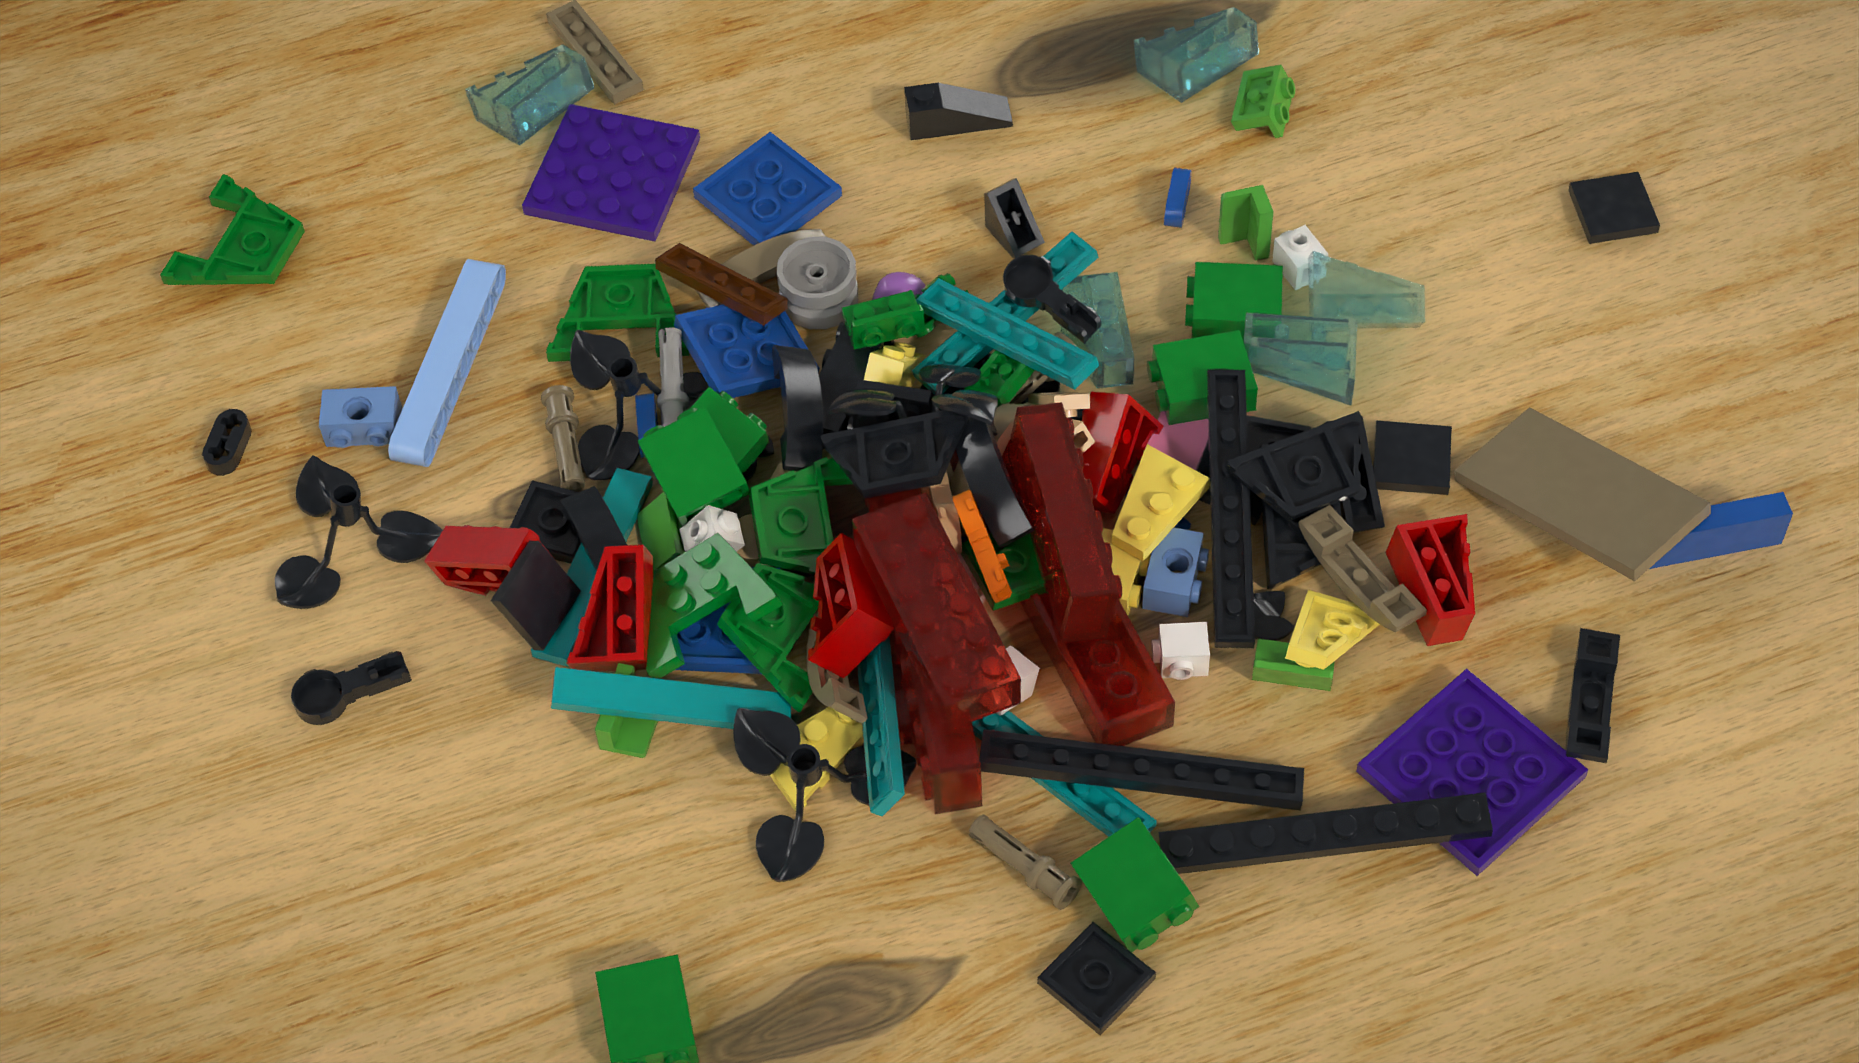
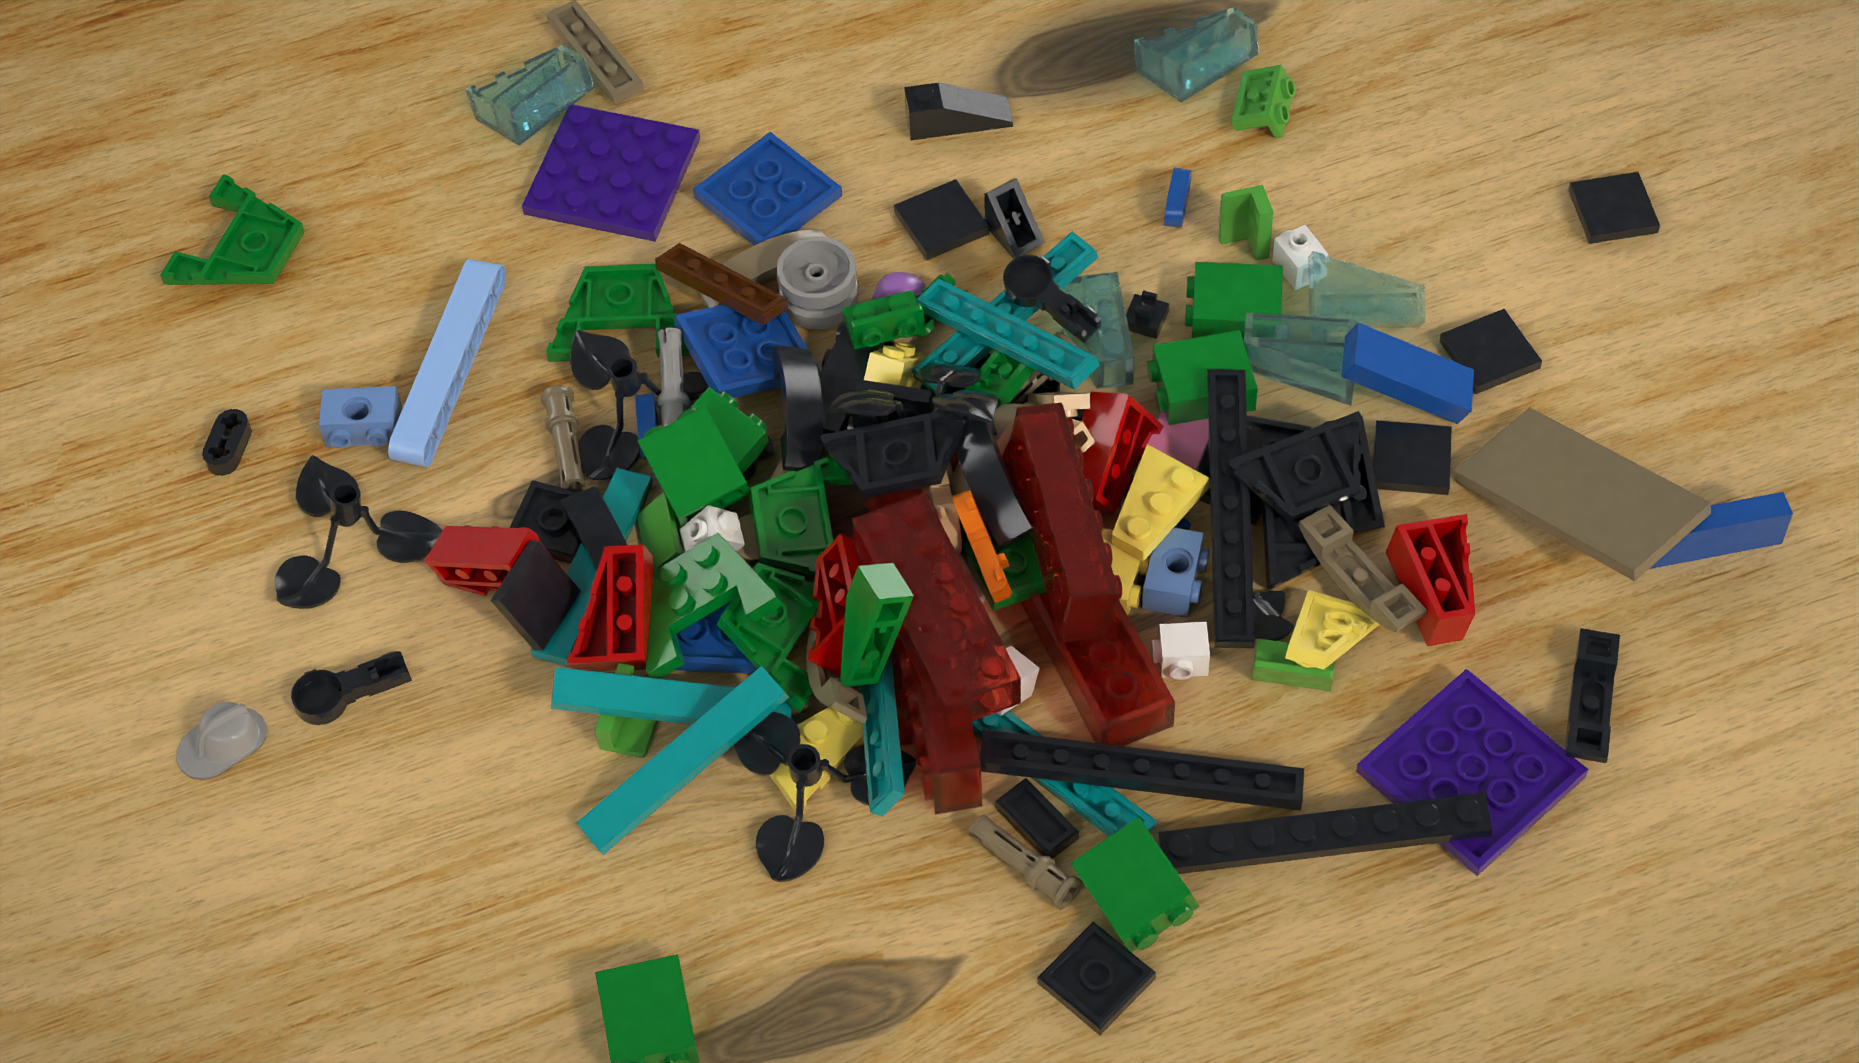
none -> light grey piece [176,702,267,779]
none -> teal tile [576,666,789,855]
none -> green slope [840,563,914,687]
none -> black tile [894,179,989,261]
none -> black tile [996,778,1079,859]
none -> black tile [1123,290,1169,339]
none -> blue piece [1341,322,1474,424]
none -> black tile [1439,309,1542,394]

